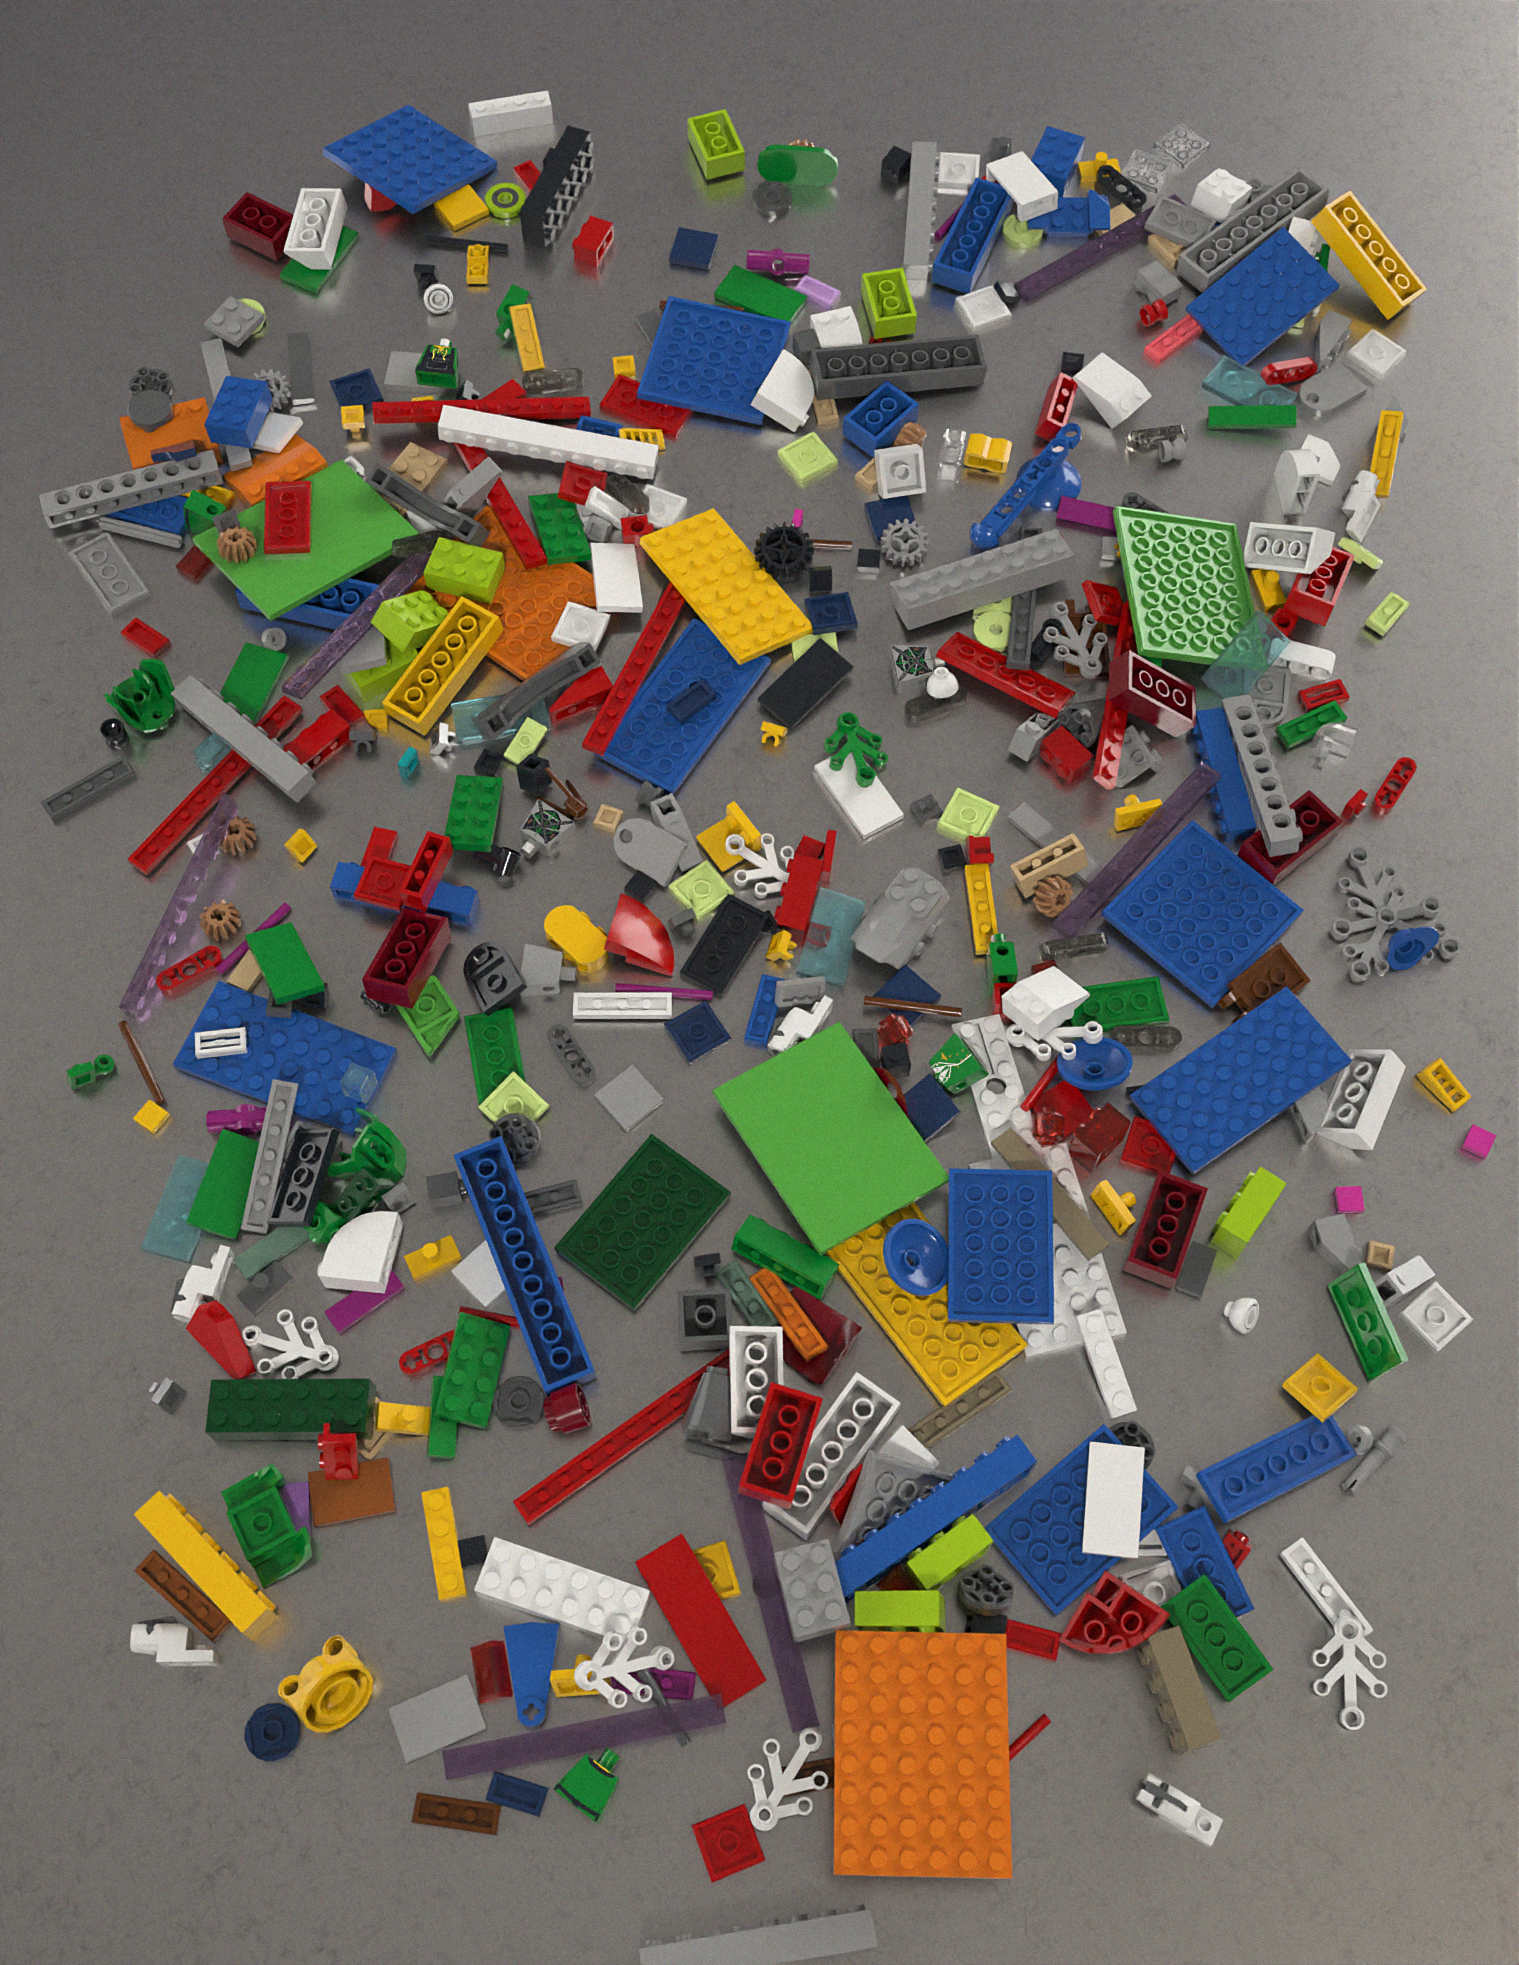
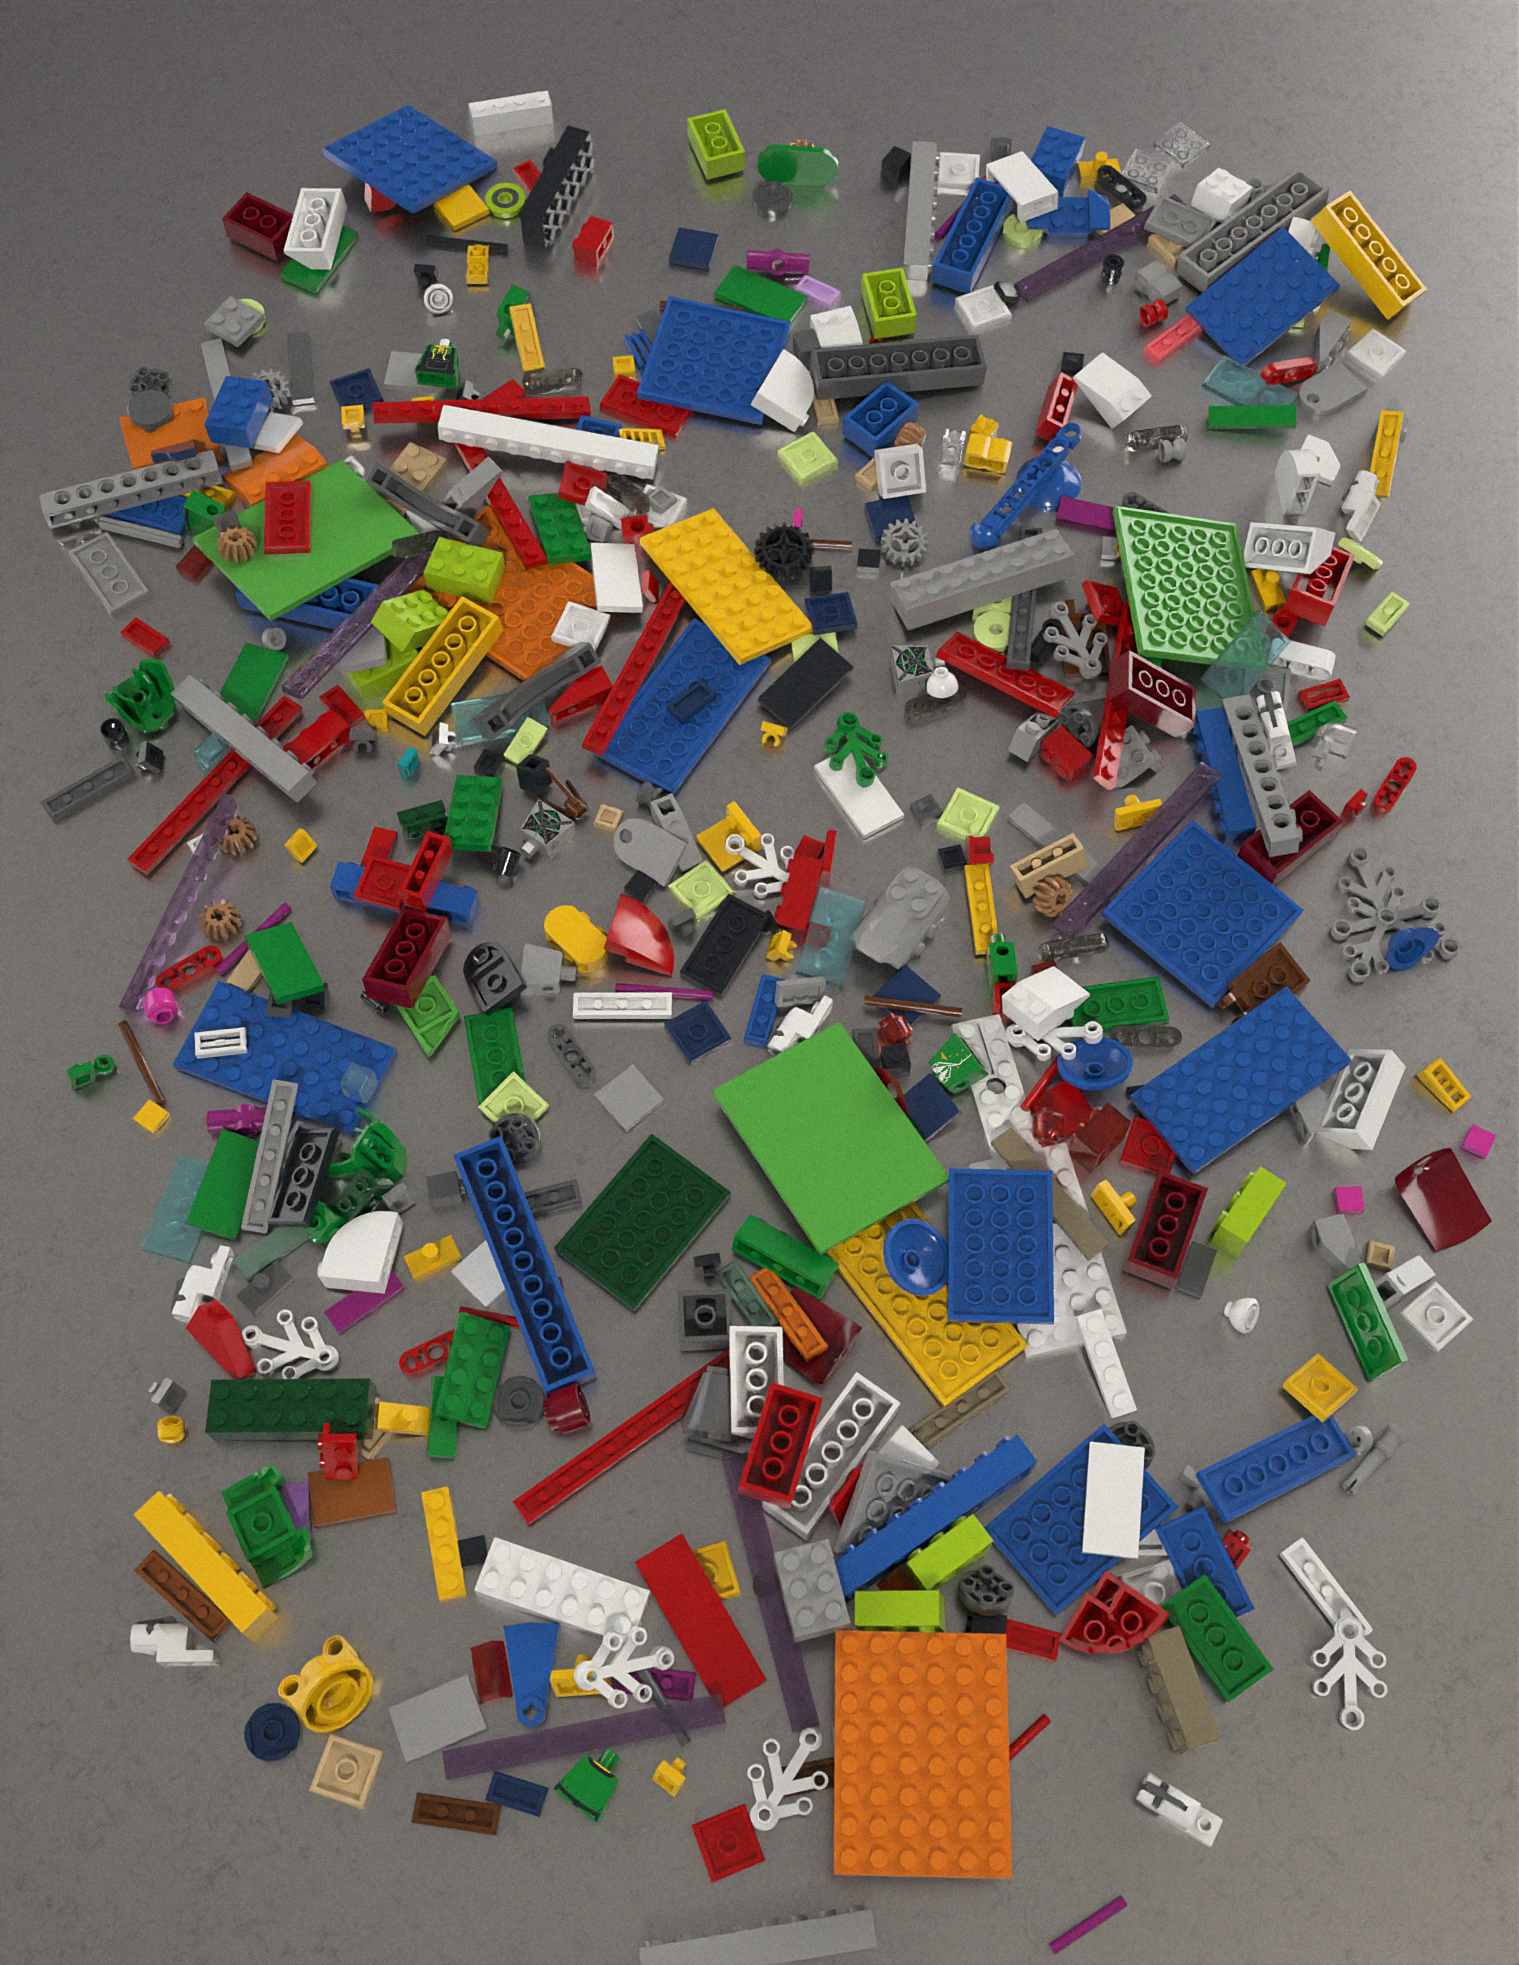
none -> black tile [135,741,164,773]
none -> dark pink head [143,987,178,1024]
none -> yellow tile [157,1416,185,1444]
none -> tan tile [309,1734,385,1810]
none -> dark green bracket [397,800,448,840]
none -> blue tile [624,330,652,372]
none -> red tile [641,570,659,603]
none -> light grey tile [645,485,677,515]
none -> yellow tile [652,1757,687,1797]
none -> yellow tile [969,414,999,438]
none -> magenta bar [1049,1895,1127,1955]
none -> black wheel [1101,254,1124,285]
none -> white plate [1257,692,1297,770]
none -> dark red piece [1395,1148,1492,1251]

